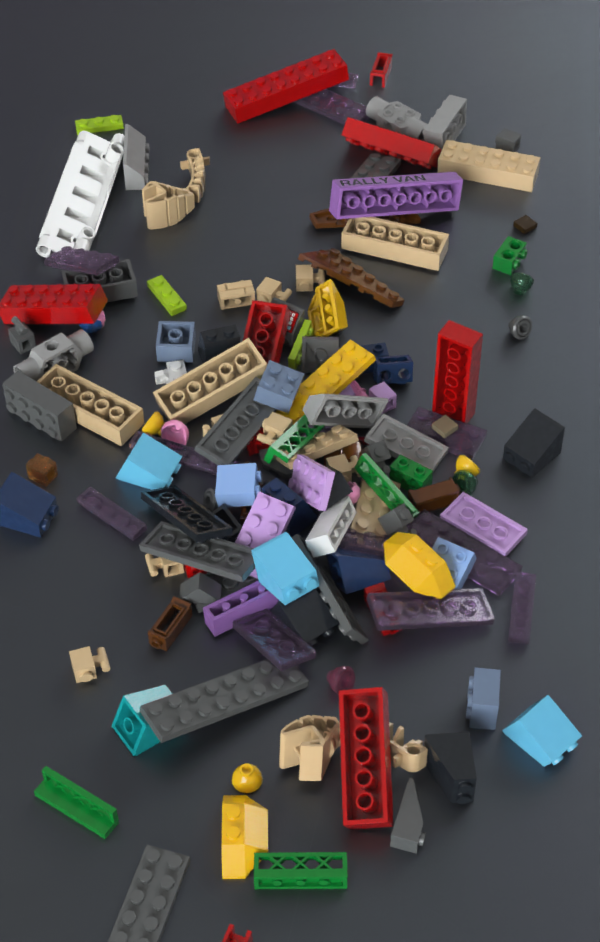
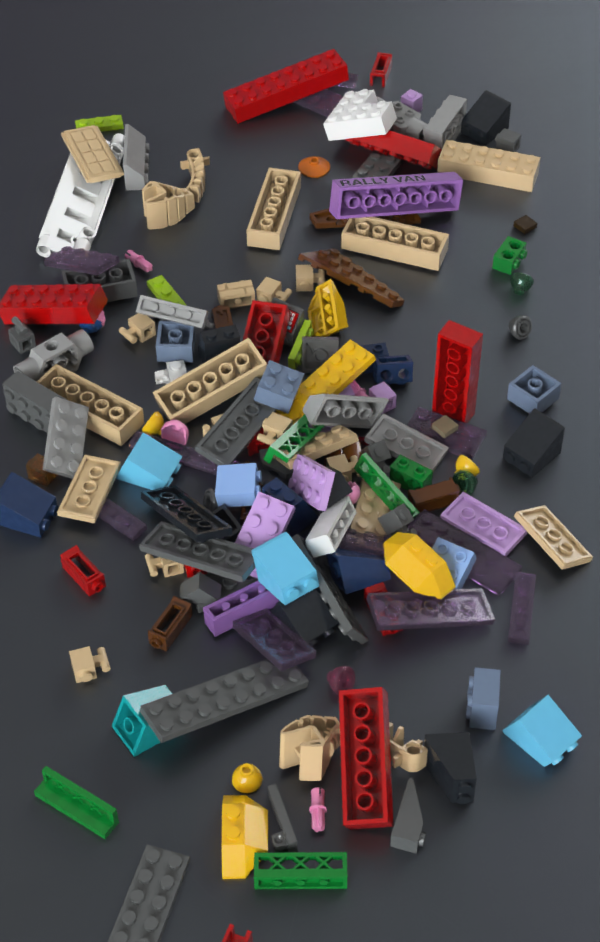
none -> light grey plate [43,397,89,479]
none -> tan tile [57,455,121,524]
none -> red window [60,545,106,597]
none -> tan piece [61,125,124,183]
none -> tan brick [119,314,156,344]
none -> bright pink axle [125,250,153,273]
none -> light grey fence [136,295,214,329]
none -> reddish brown bracket [211,305,233,329]
none -> tan brick [246,168,301,250]
none -> dark grey hinge [267,784,298,852]
none -> orange dish [298,156,330,178]
none -> bright pink axle [309,787,327,832]
none -> white piece [323,89,397,141]
none -> lavender brick [401,89,423,112]
none -> black slope [461,90,511,146]
none -> sand blue brick [507,365,561,414]
none -> tan tile [514,505,593,569]

